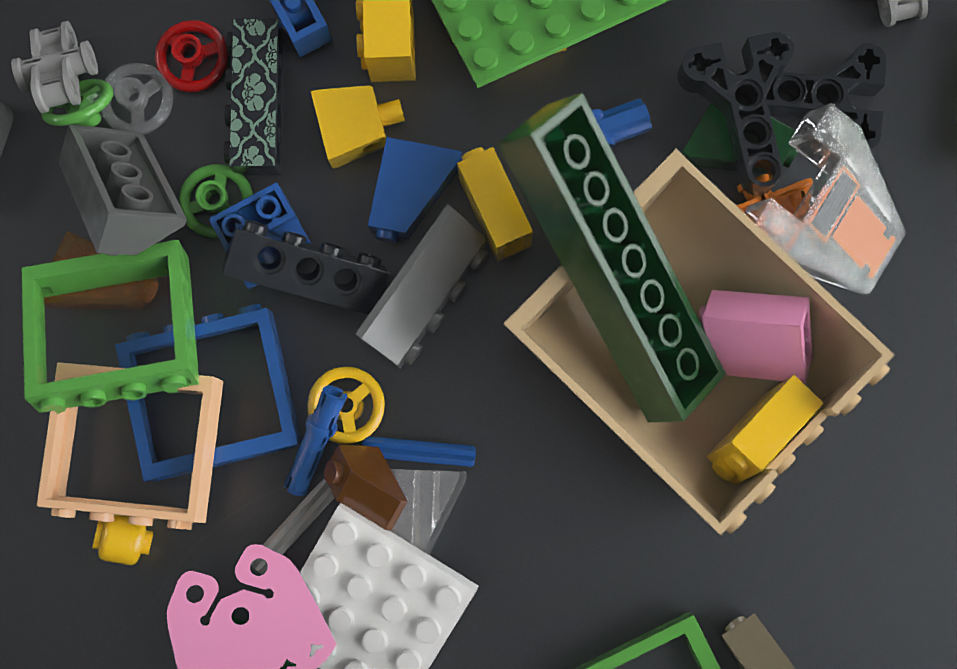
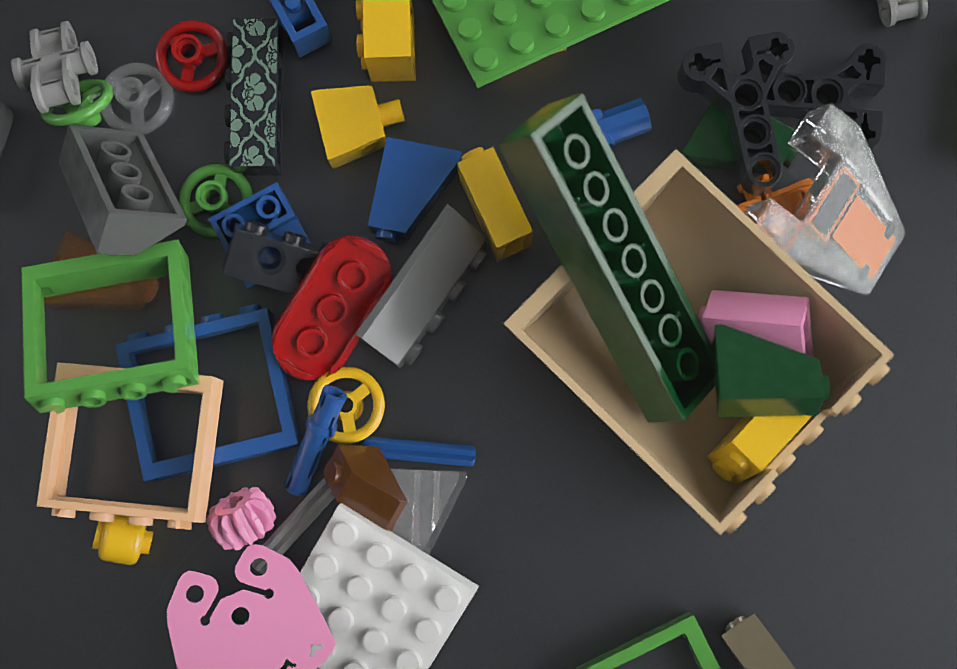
none -> bright pink gear [206,487,277,550]
none -> red tile [272,236,392,380]
none -> dark green slope [712,325,830,417]

